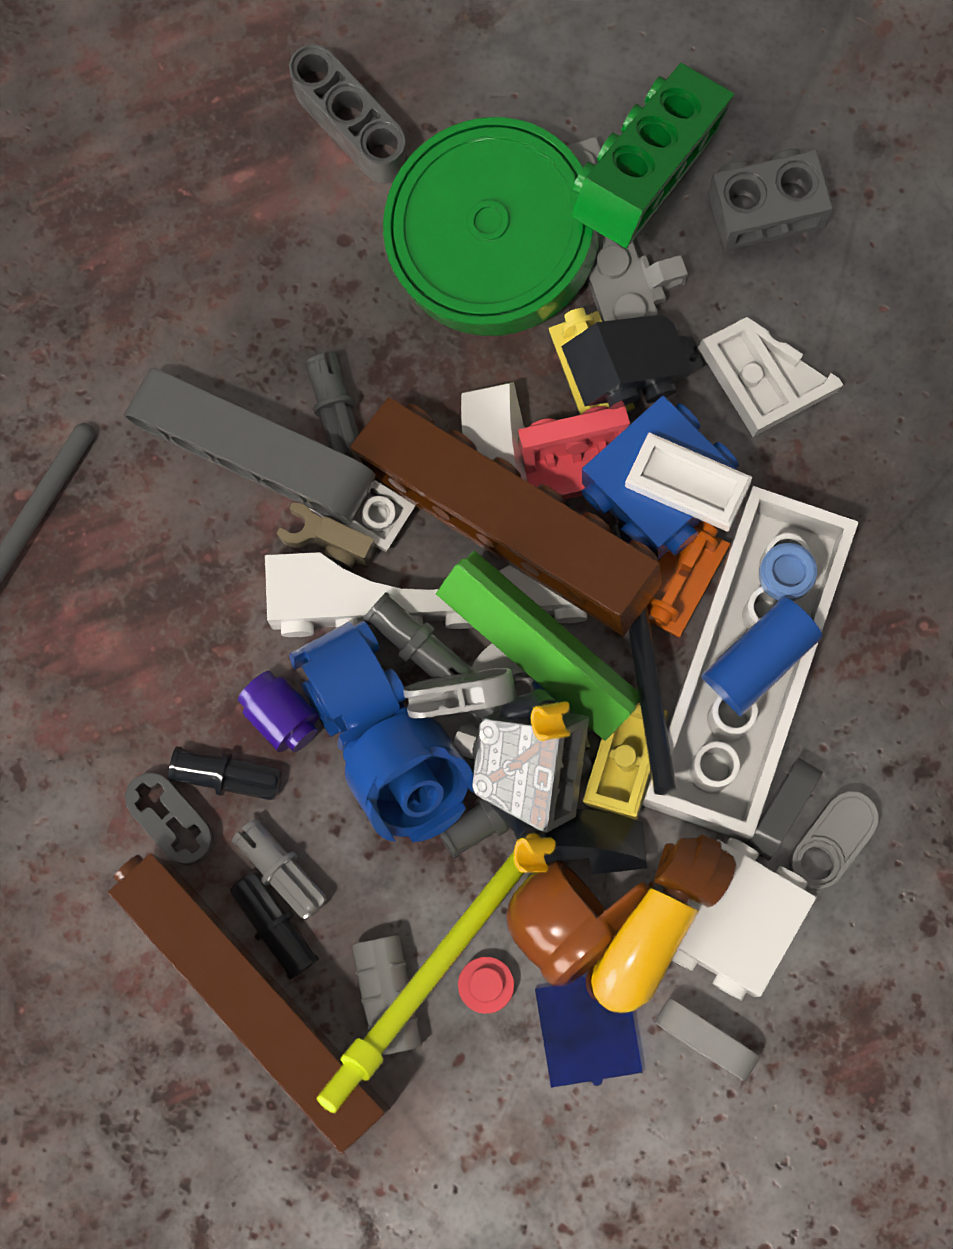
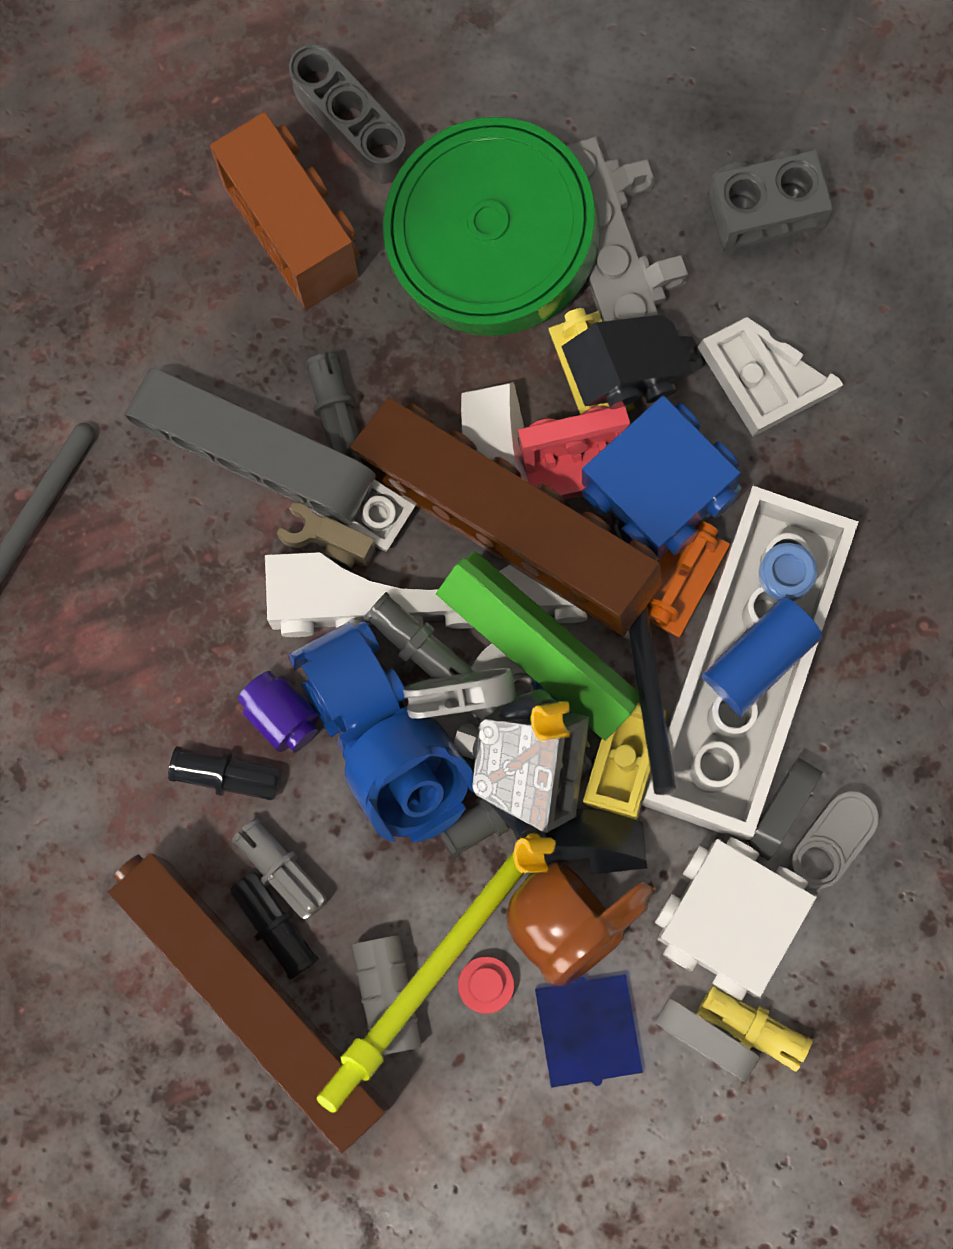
dark grey beam [125,773,214,865] -> none
green brick [570,62,735,249] -> none
yellow piece [585,834,736,1013] -> none
white tile [625,433,752,532] -> none
none -> dark orange brick [209,111,360,311]
none -> light yellow pin [696,984,813,1072]

